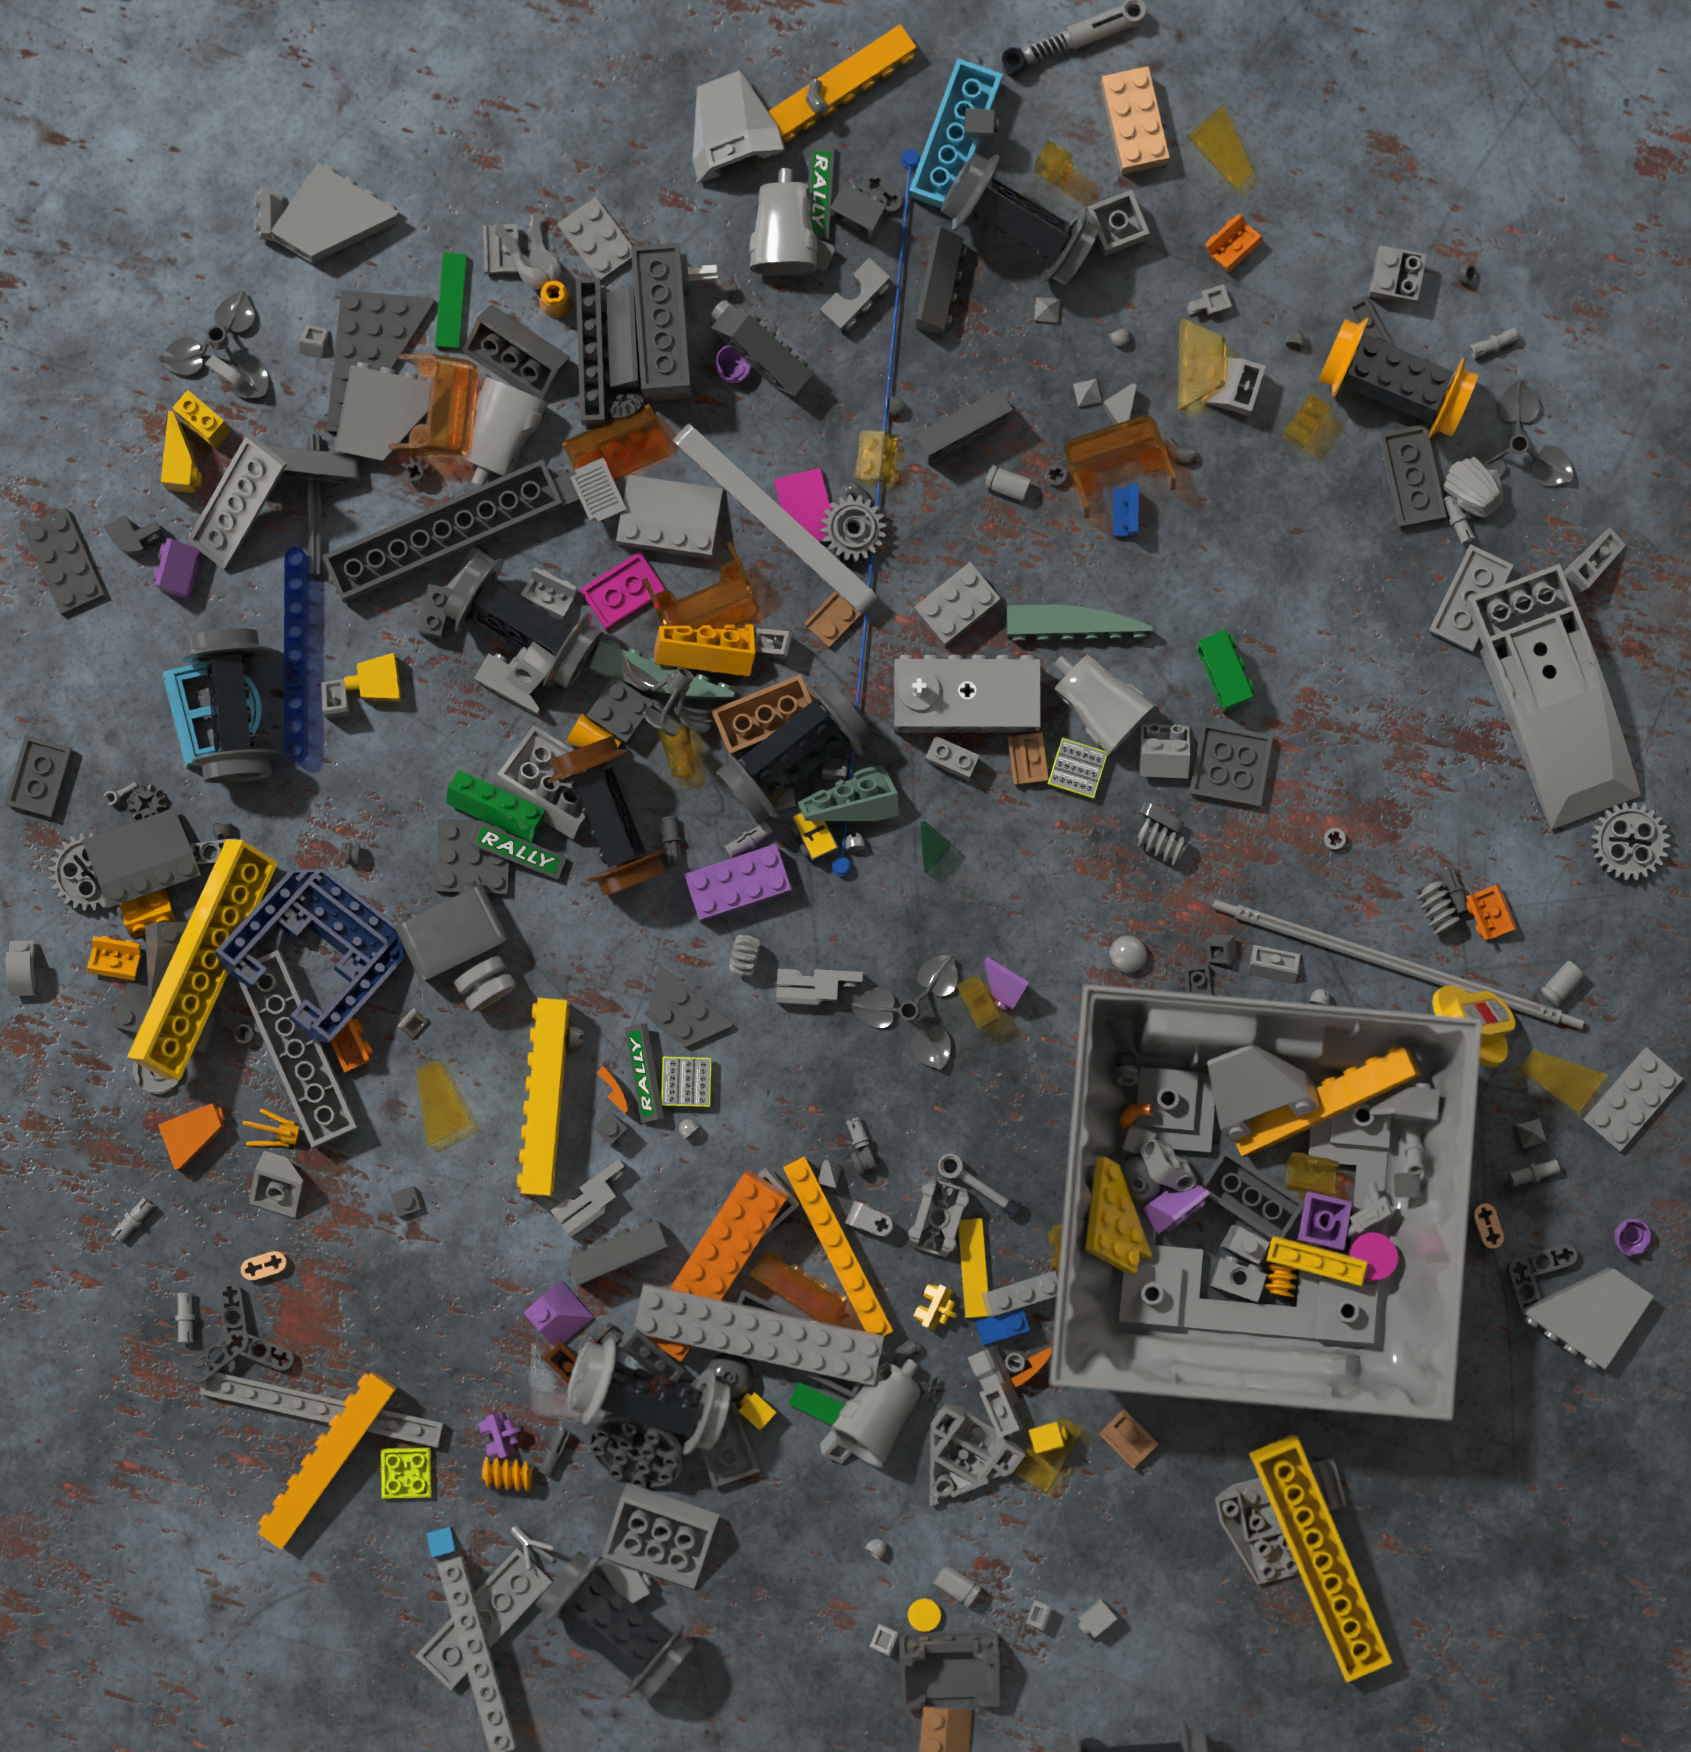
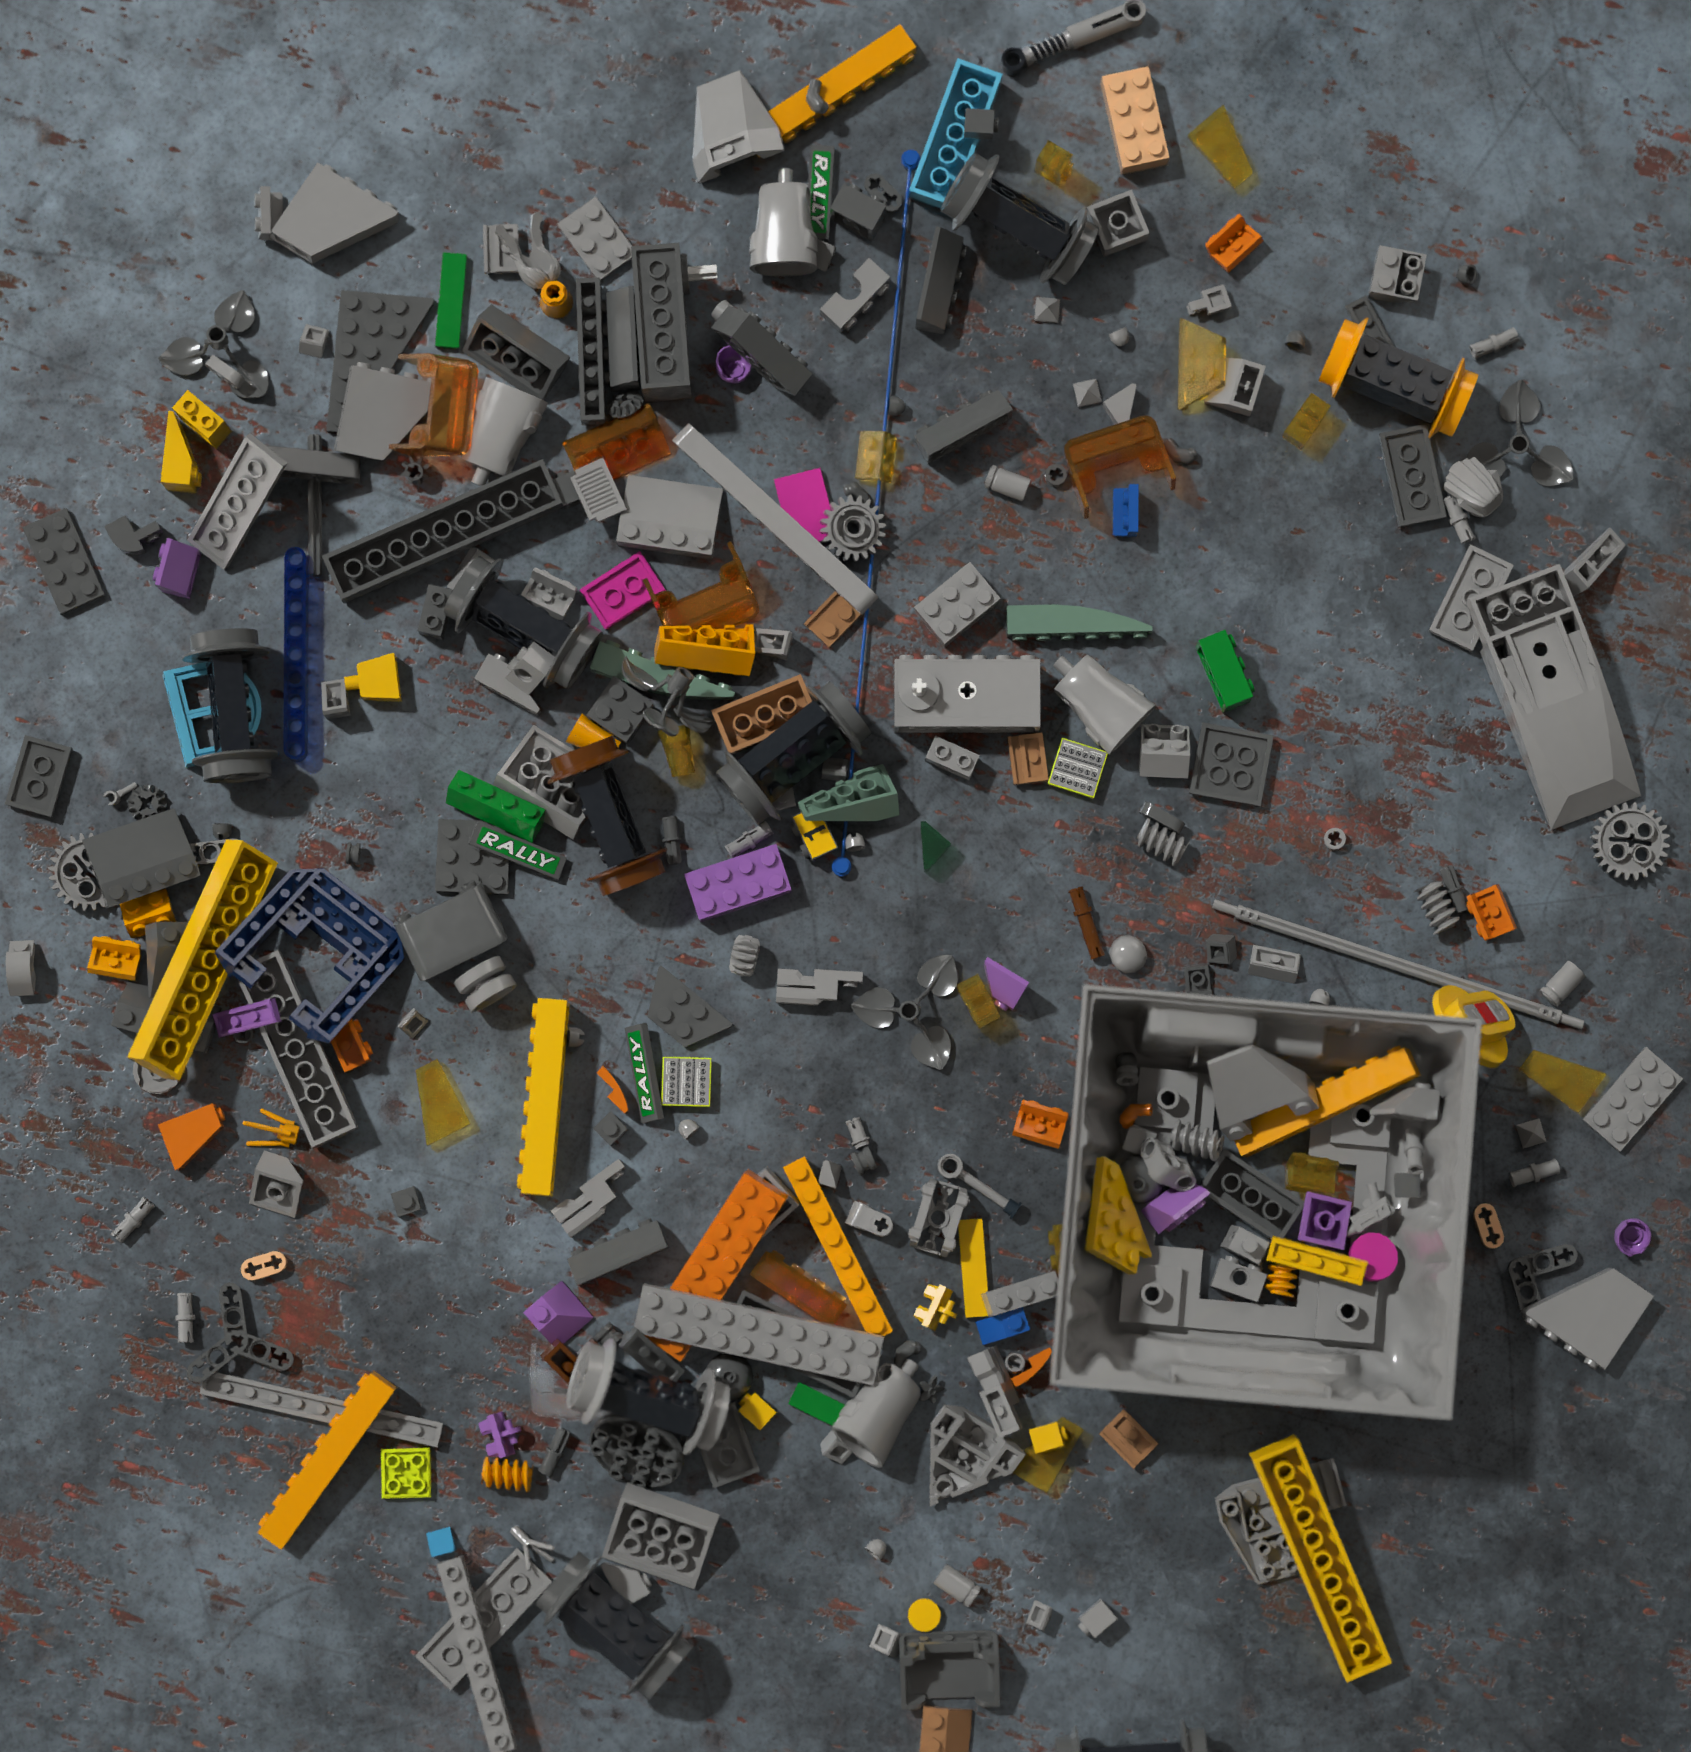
none -> medium lavender tile [213,998,281,1038]
none -> orange bracket [1012,1100,1069,1149]
none -> reddish brown pin [1068,886,1105,960]
none -> light grey piece [1170,1120,1225,1161]

